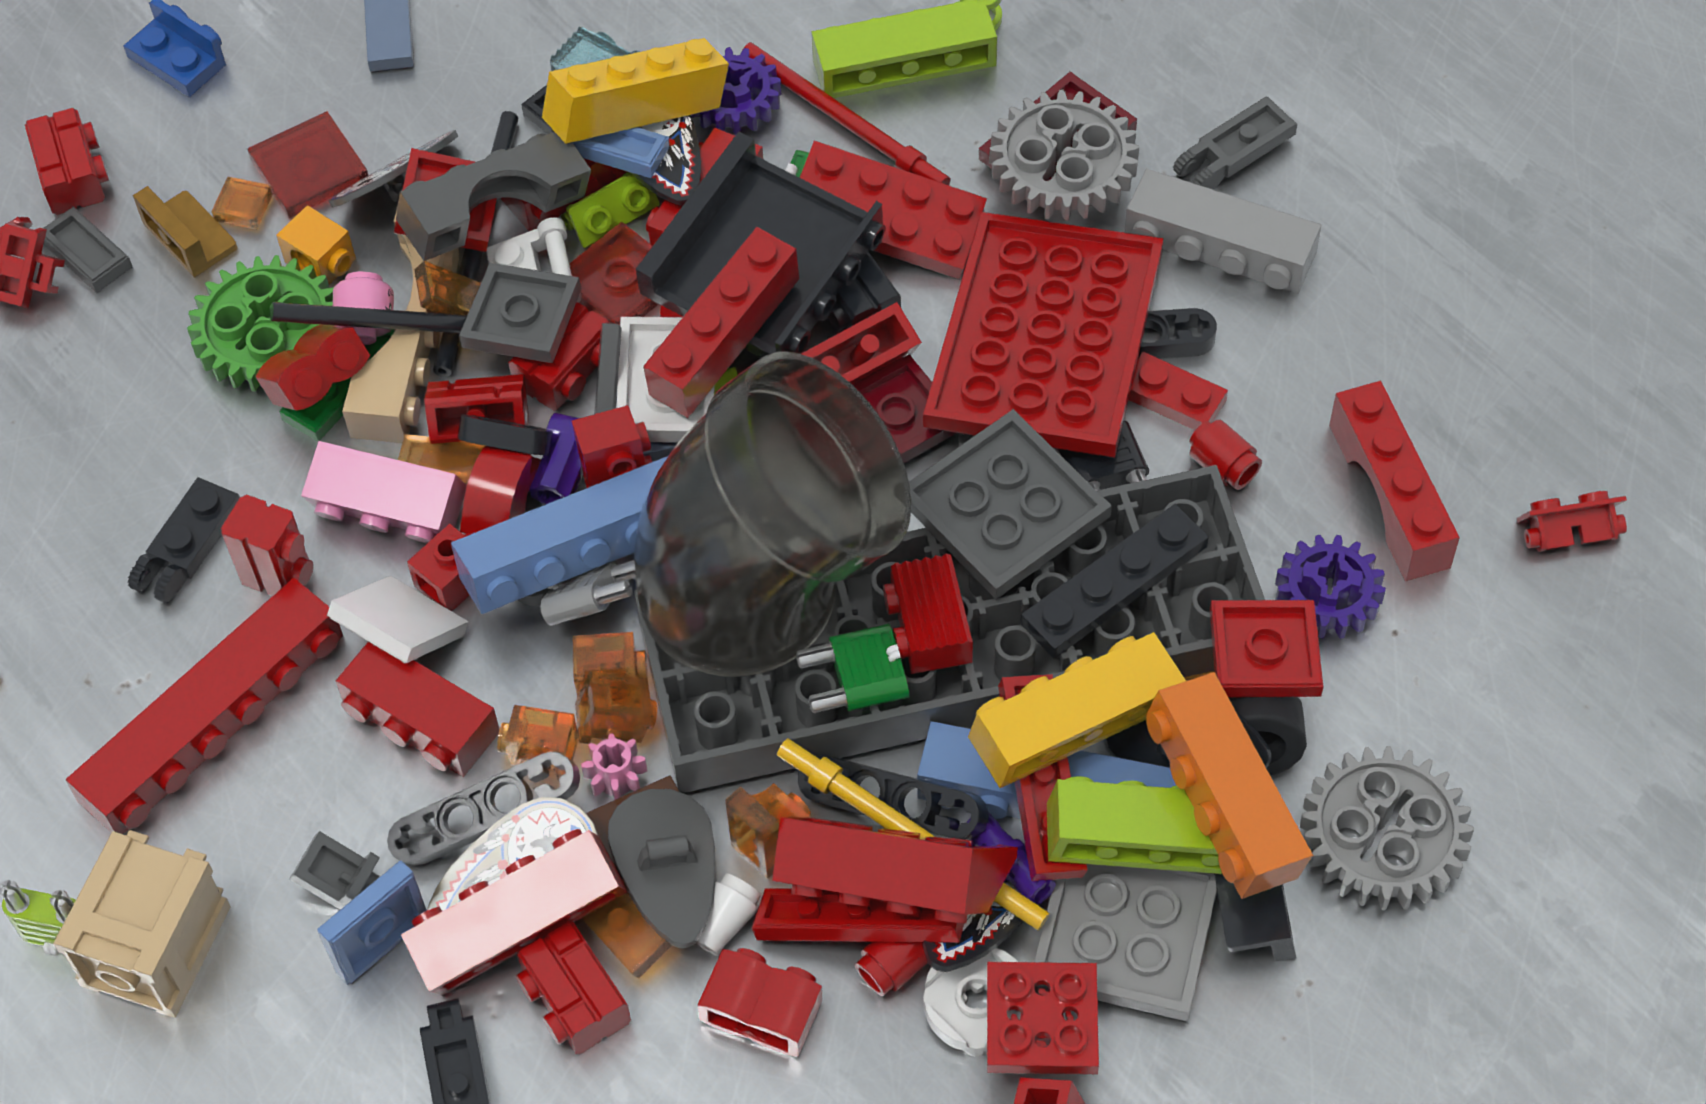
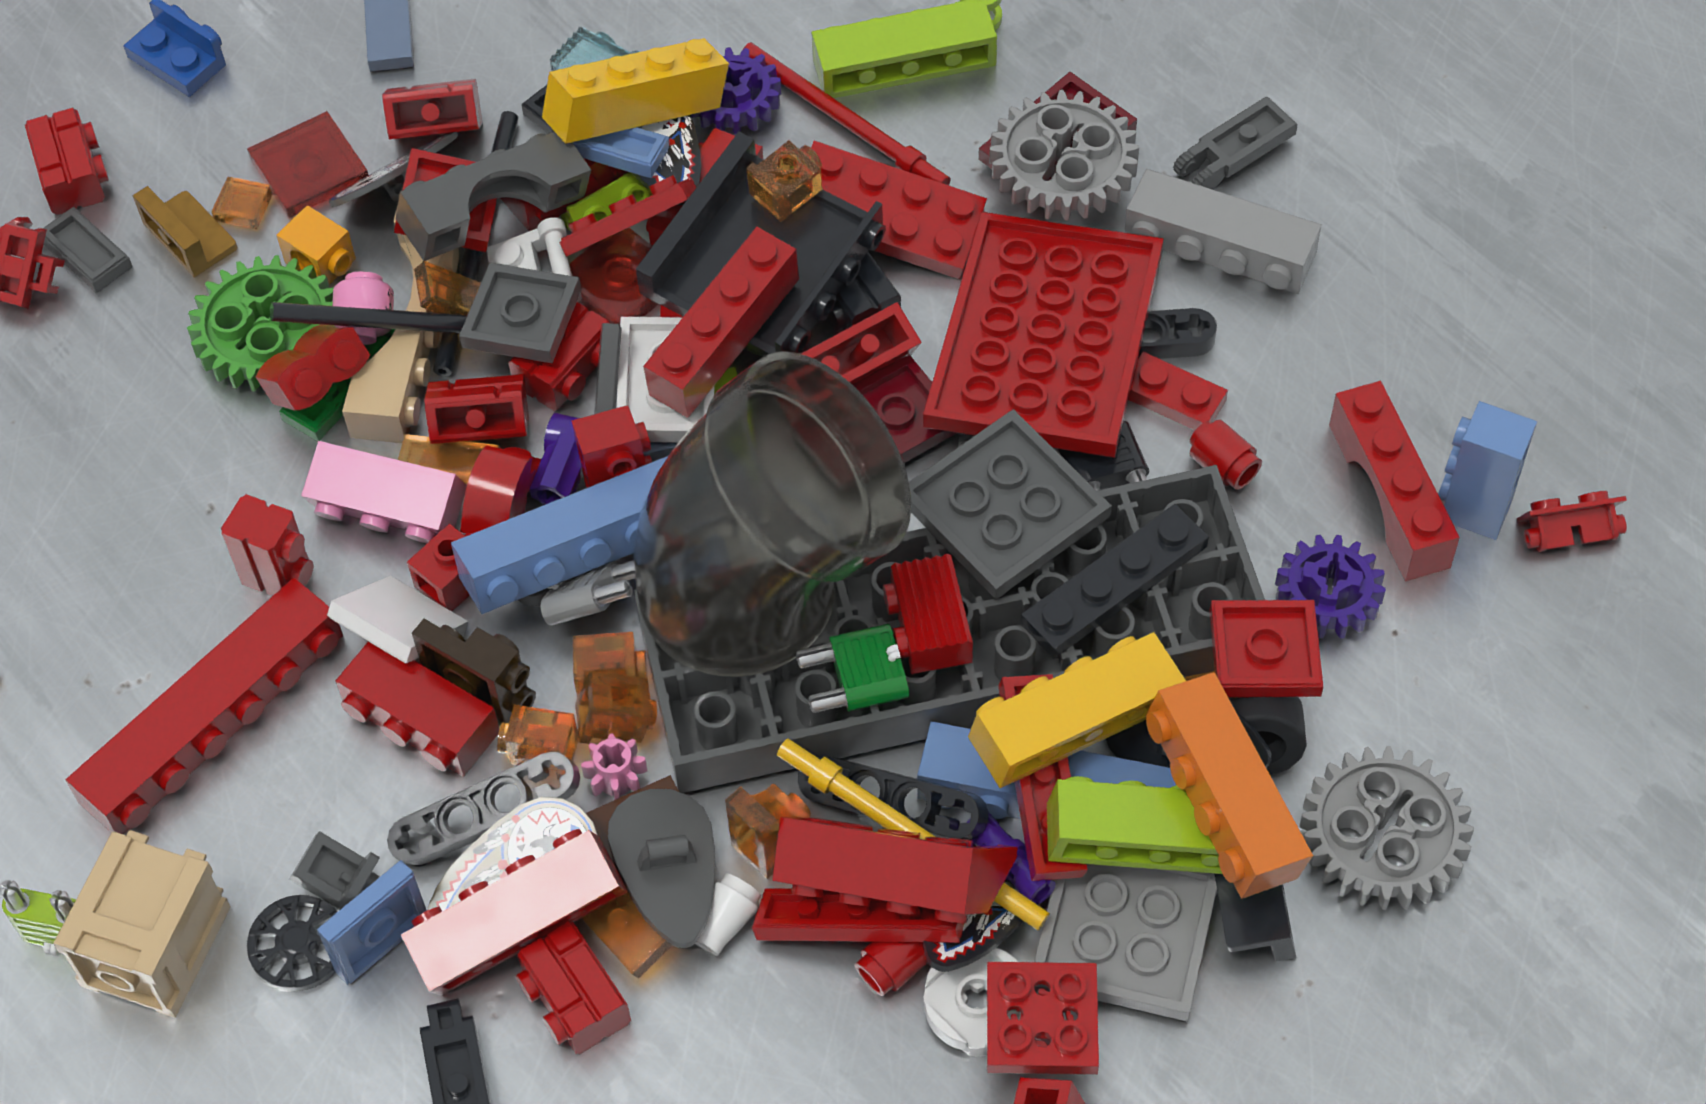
black hinge [127,477,240,603] -> none
black beam [457,414,553,456] -> none
red brick [697,948,822,1057] -> none
none -> black wheel [247,895,337,992]
none -> red brick [382,79,482,140]
none -> dark brown plate [411,618,536,730]
none -> red tile [559,175,696,257]
none -> clear orange brick [746,140,822,222]
none -> medium blue brick [1438,401,1537,540]

